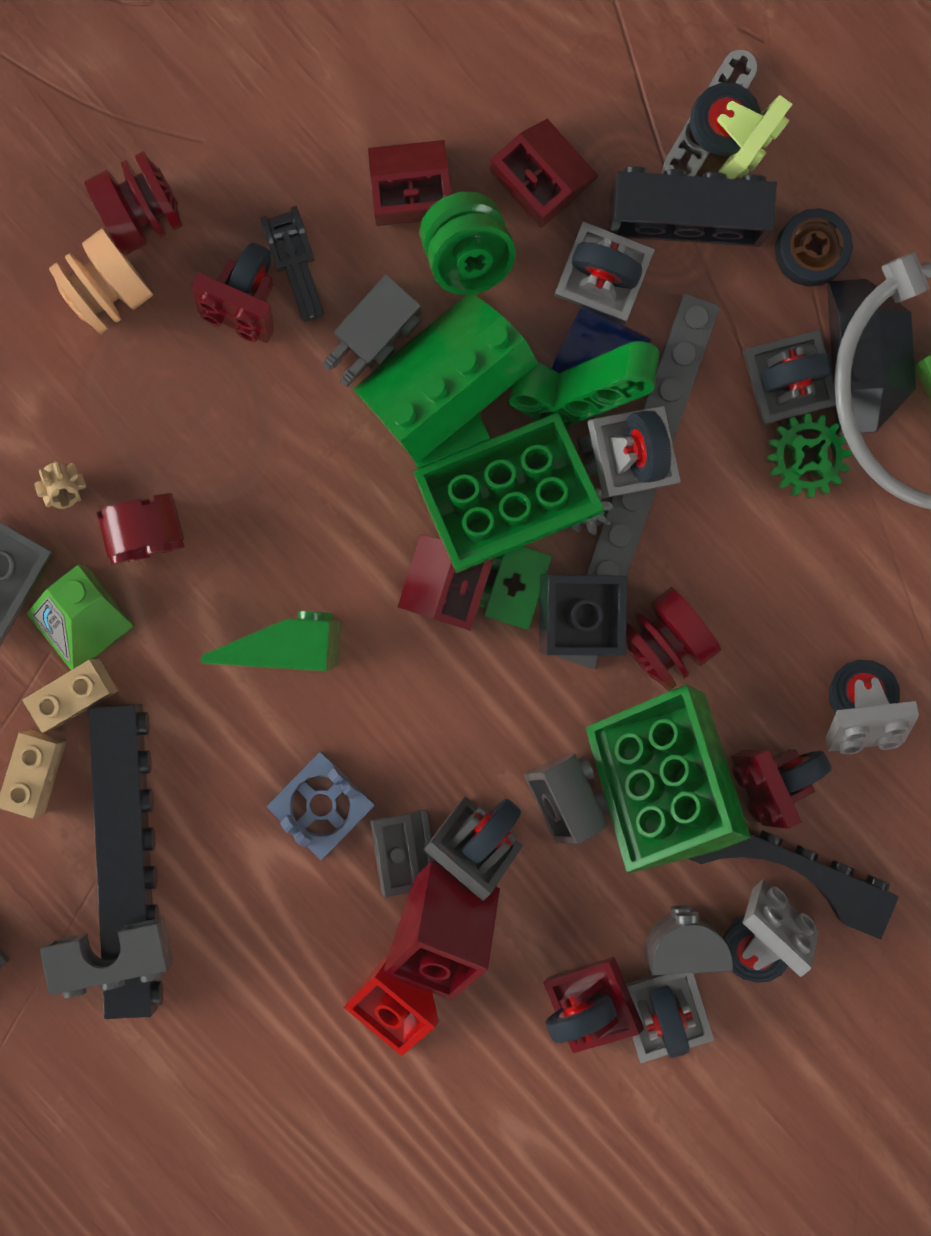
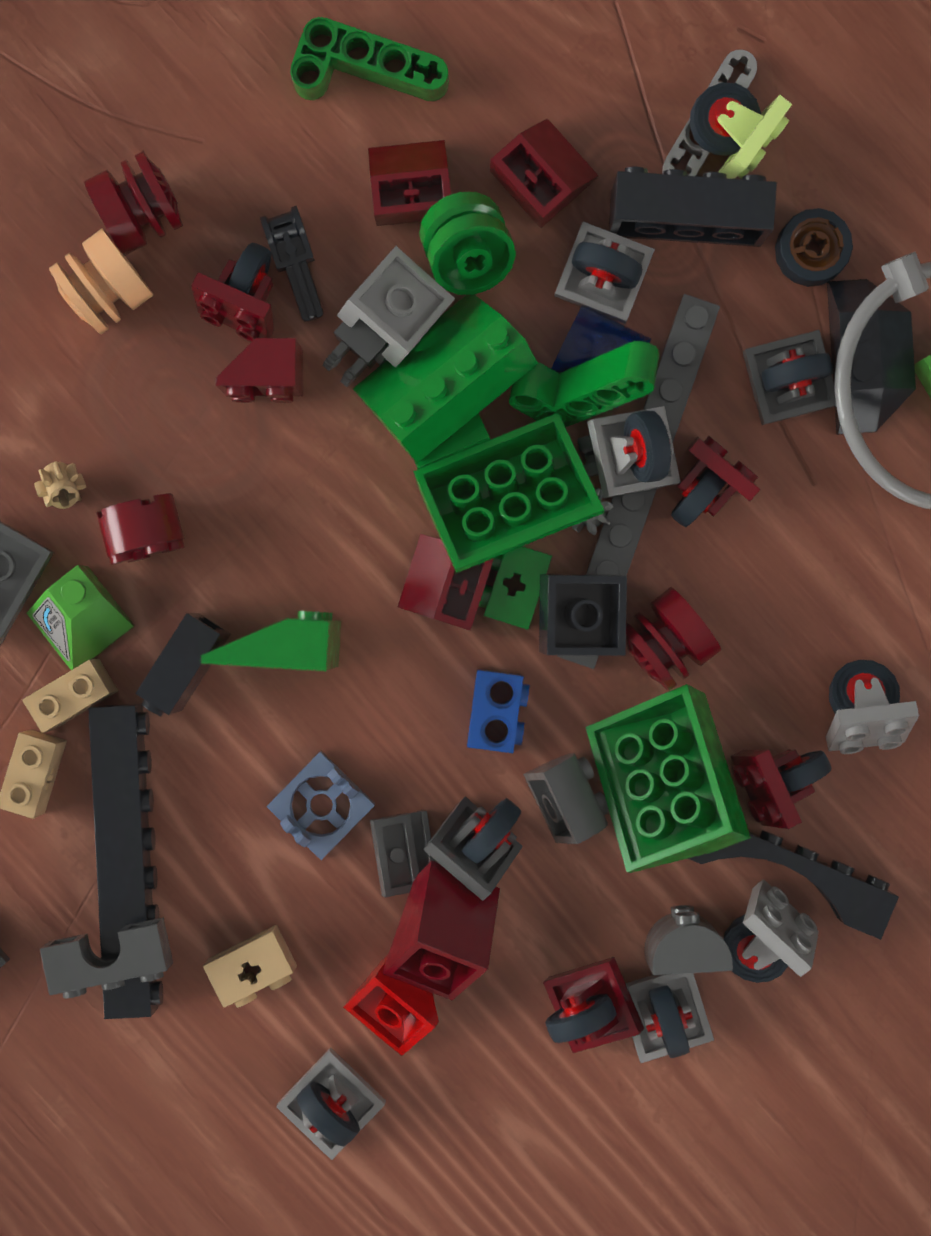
green gear [765,413,852,499] -> none
none -> black brick [135,613,231,716]
none -> tan brick [203,924,297,1008]
none -> dark red slope [216,338,303,403]
none -> light grey plate [276,1047,386,1160]
none -> green beam [290,17,449,101]
none -> light grey panel [336,246,455,368]
none -> blue brick [467,669,530,753]
none -> plate [671,436,761,527]

